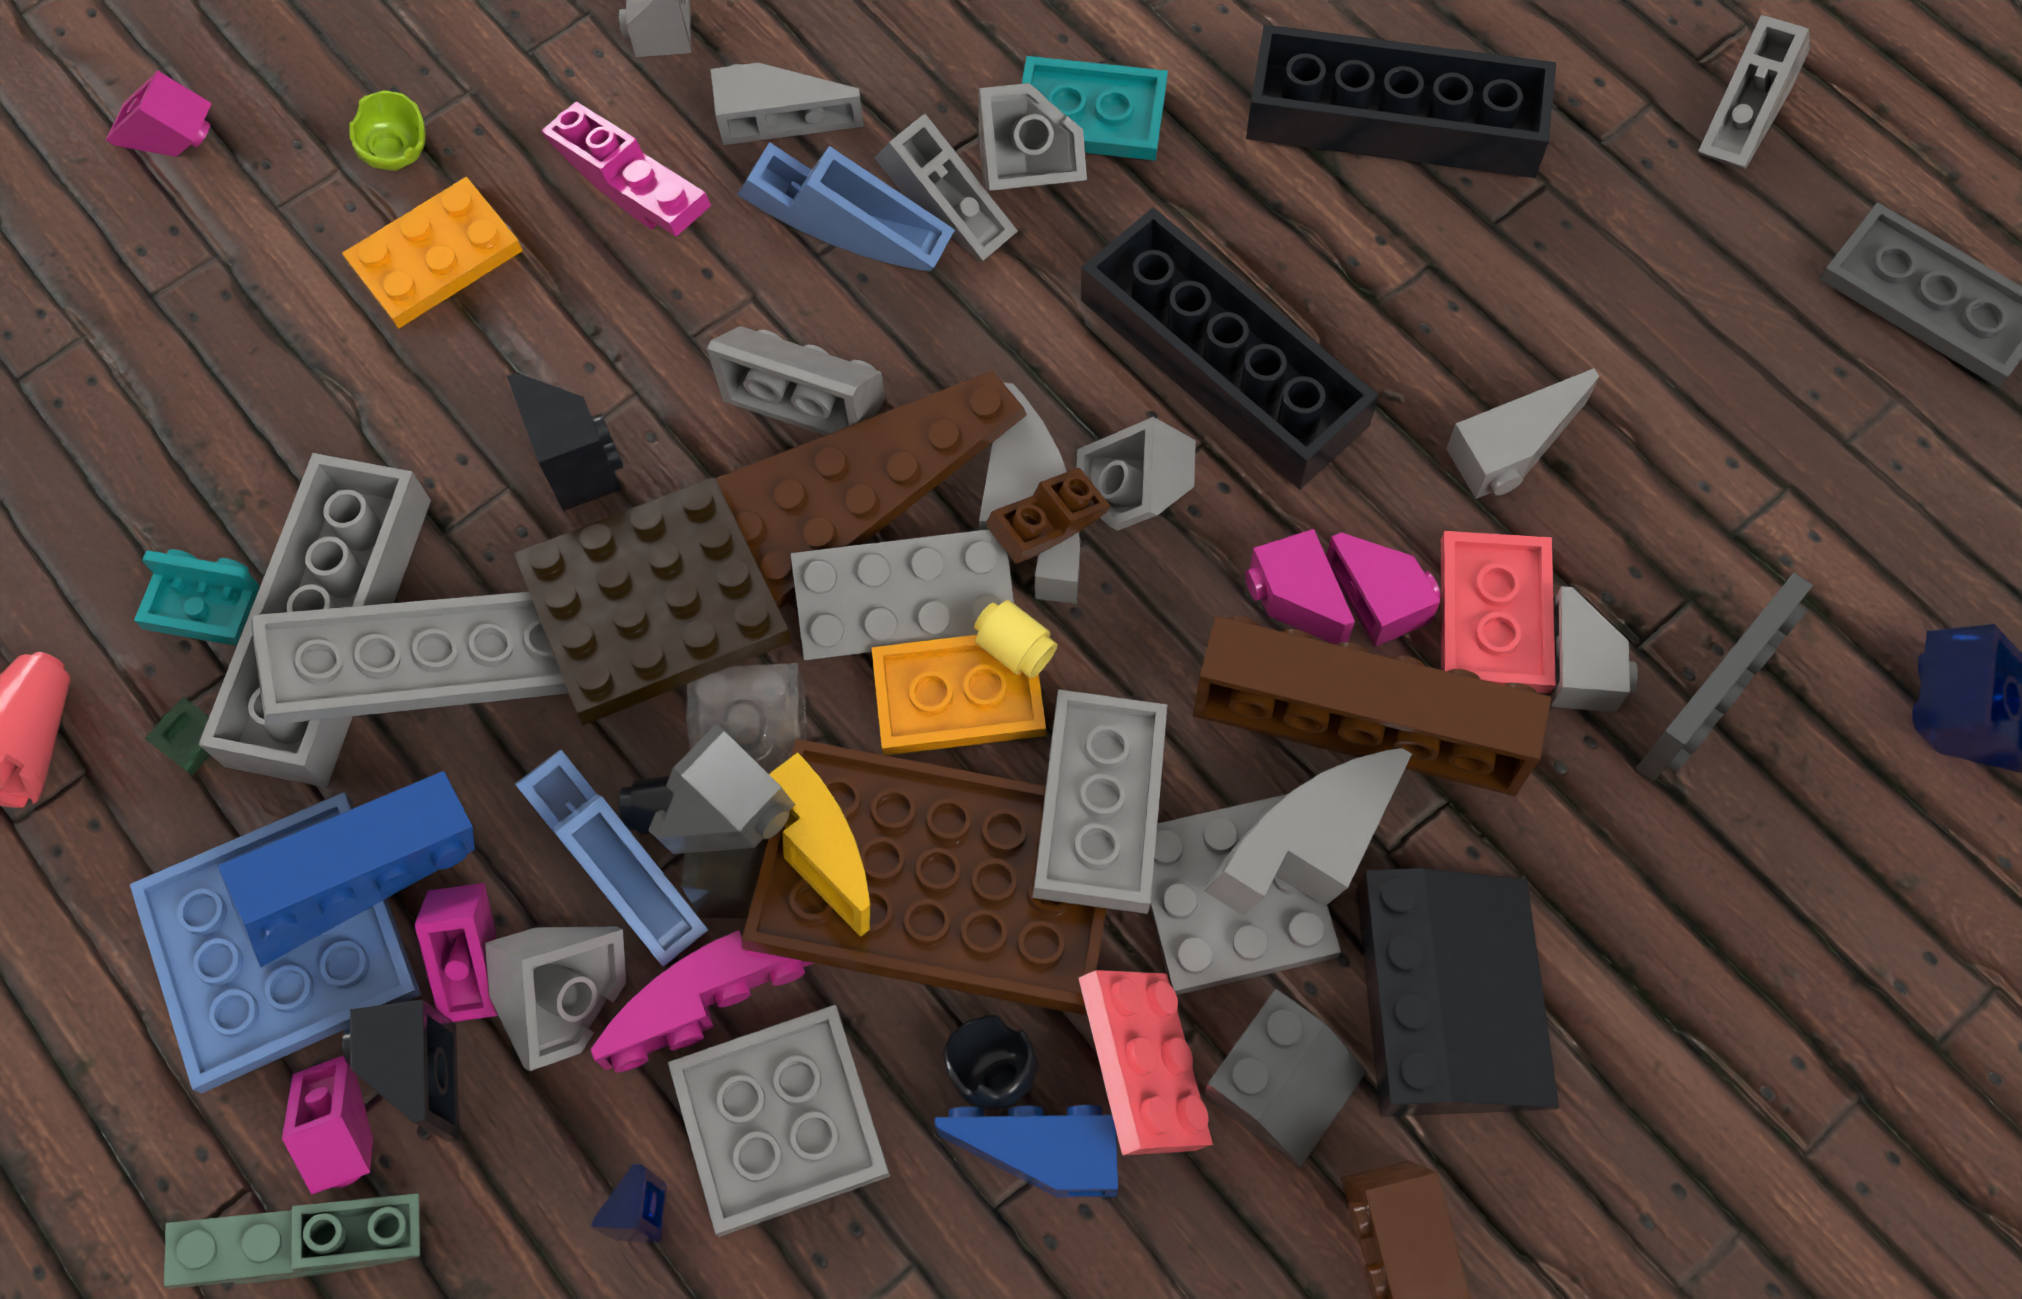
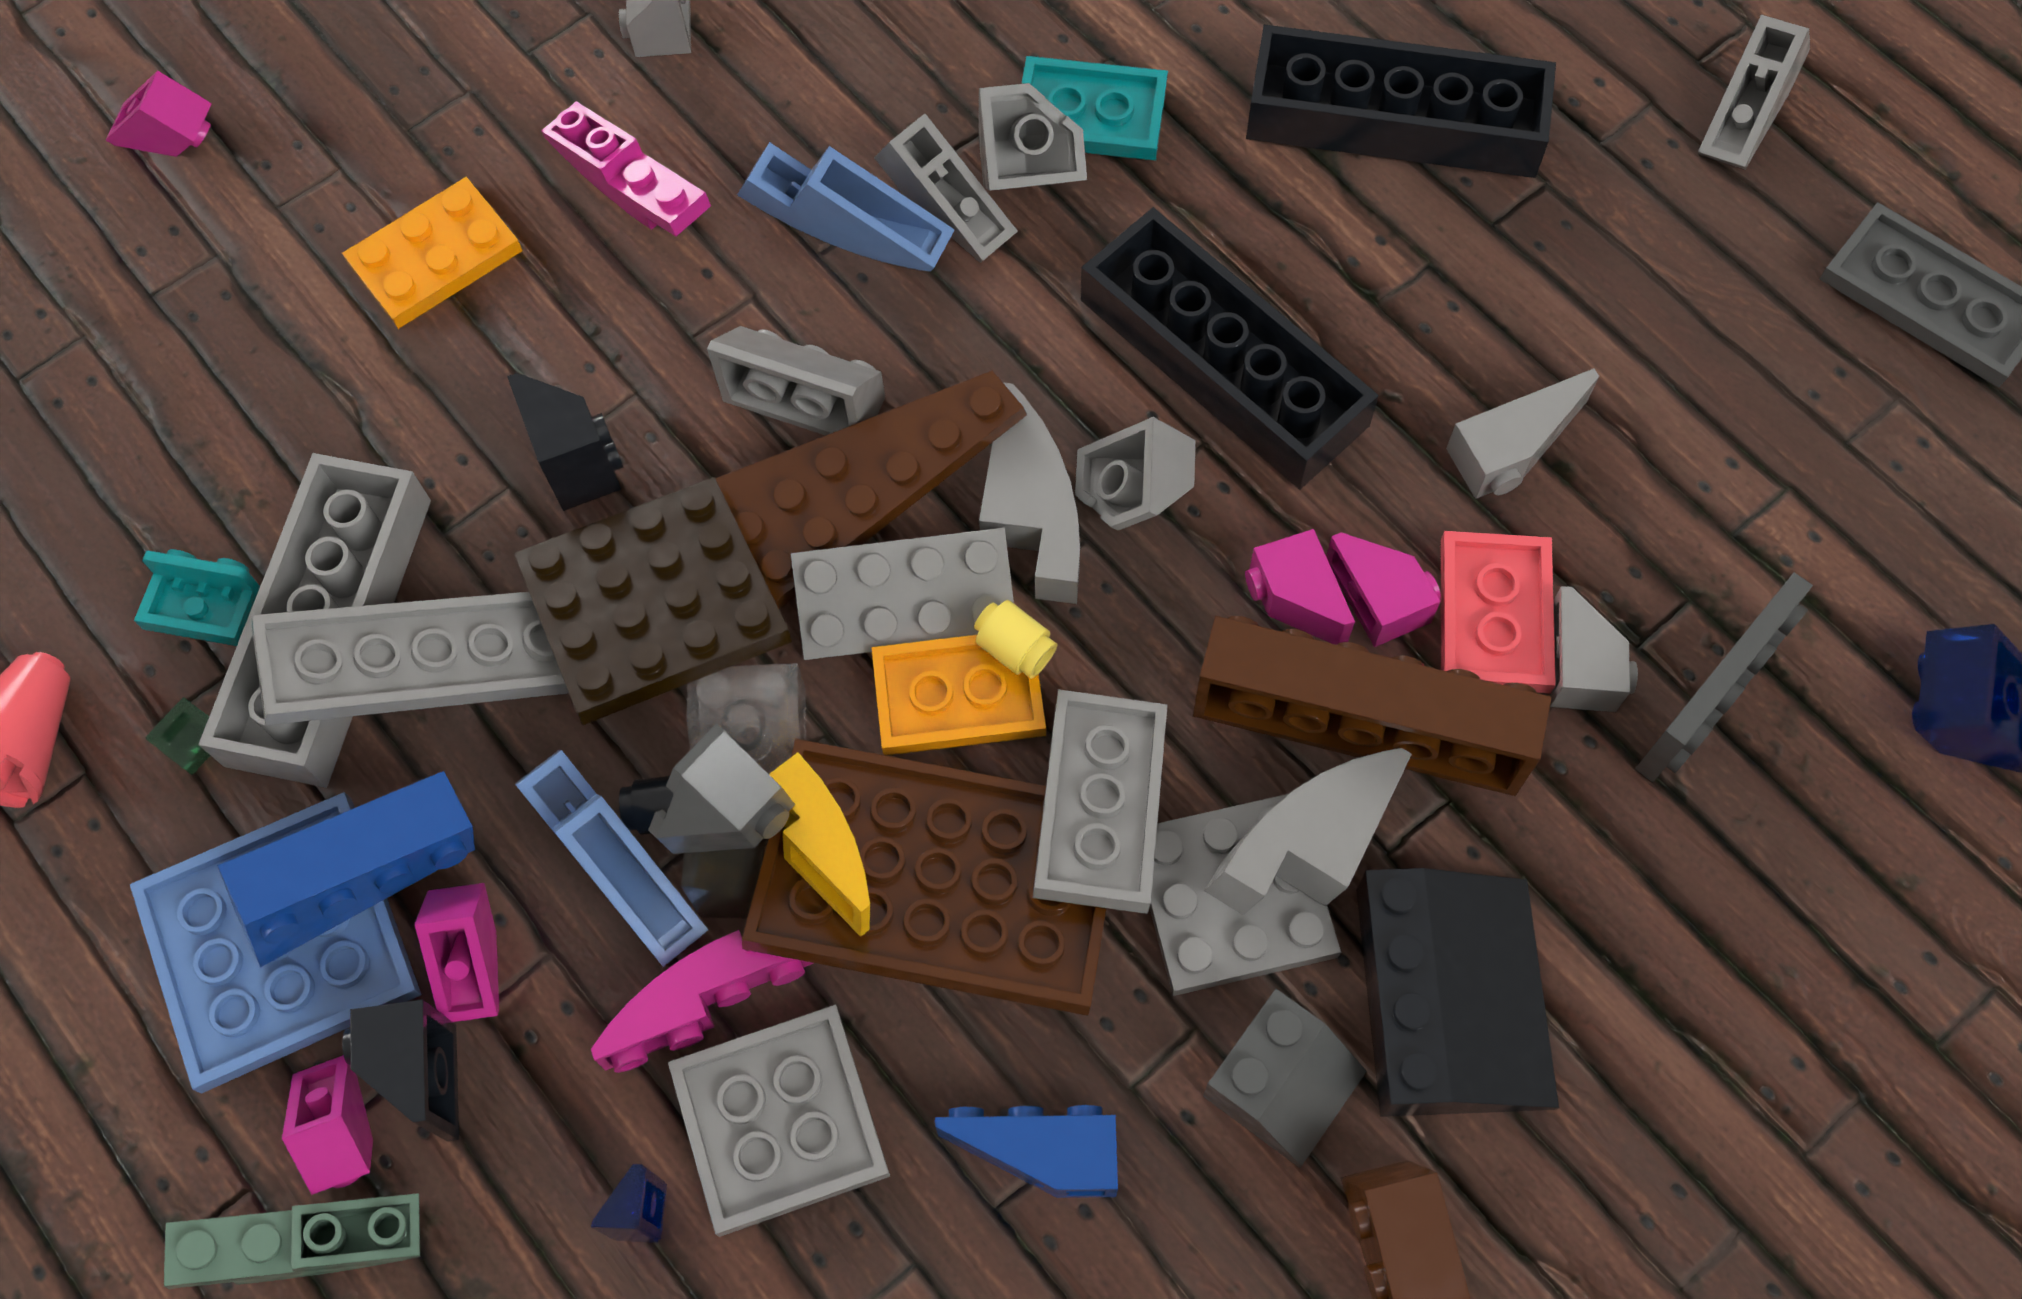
lime hair [349,90,426,171] -> none
light grey slope [485,926,626,1071] -> none
light grey slope [711,63,864,145] -> none
black hair [942,1015,1039,1110] -> none
reddish brown slope [985,467,1111,564] -> none
coral plate [1079,970,1213,1156] -> none

